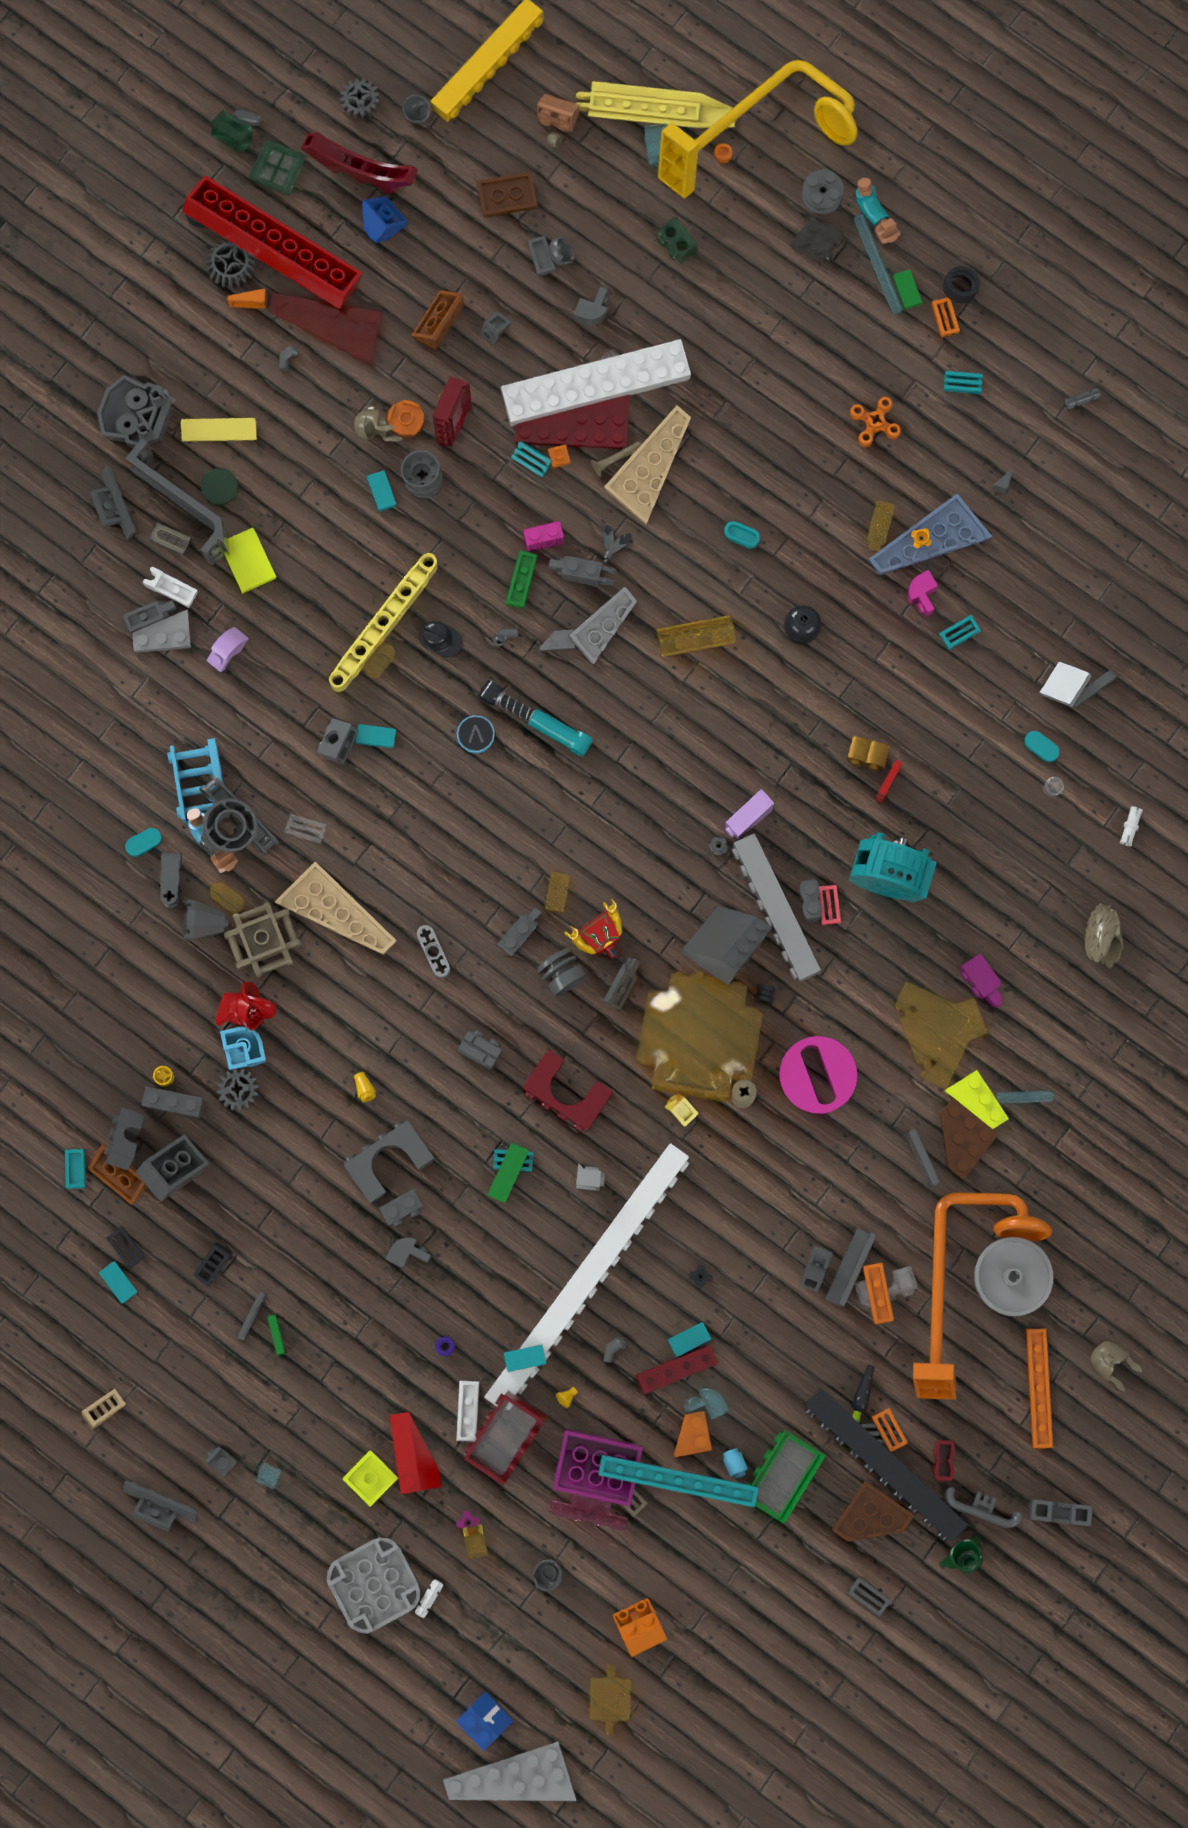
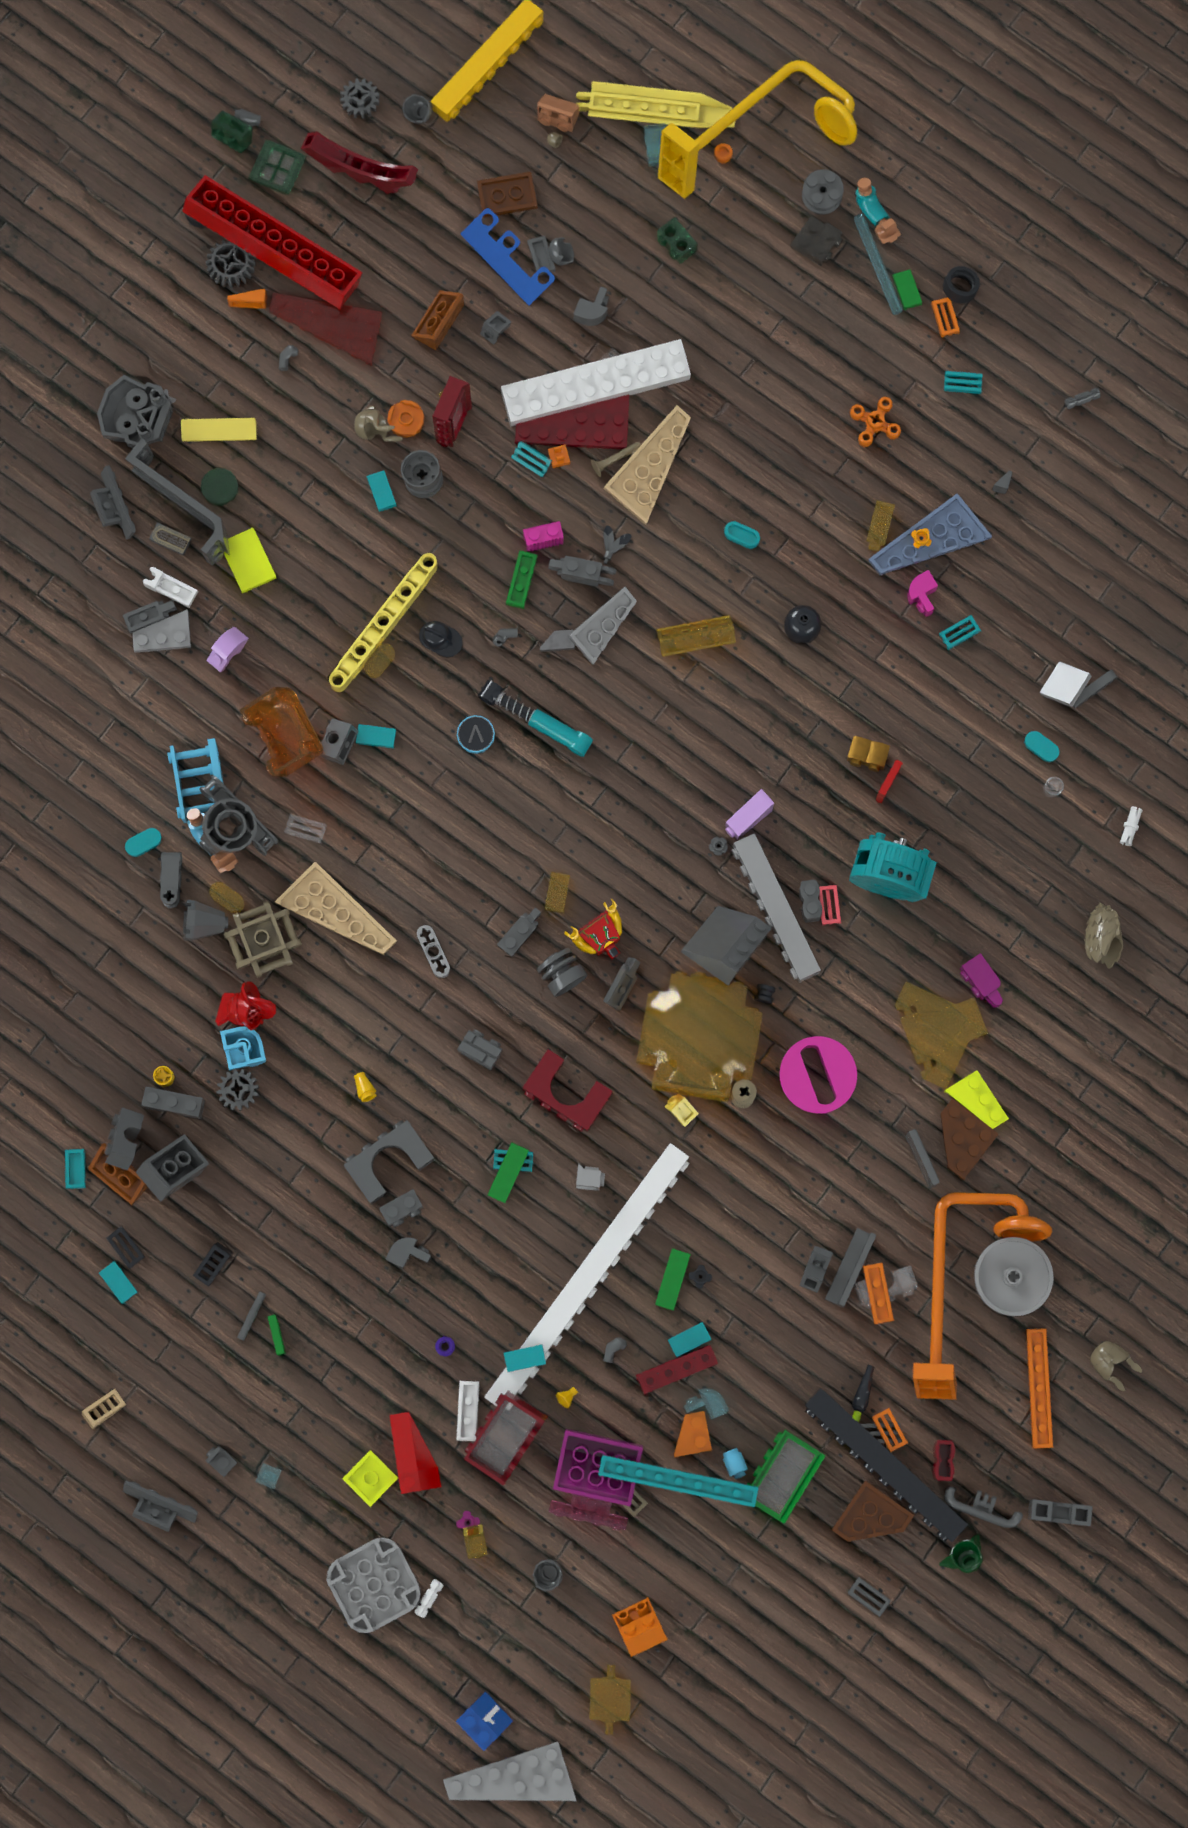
blue slope [362,196,409,243] -> none
clear light blue axle [996,1091,1054,1103] -> none
none -> clear orange windscreen [240,687,324,777]
none -> blue piece [460,208,555,305]
none -> green tile [655,1249,691,1311]

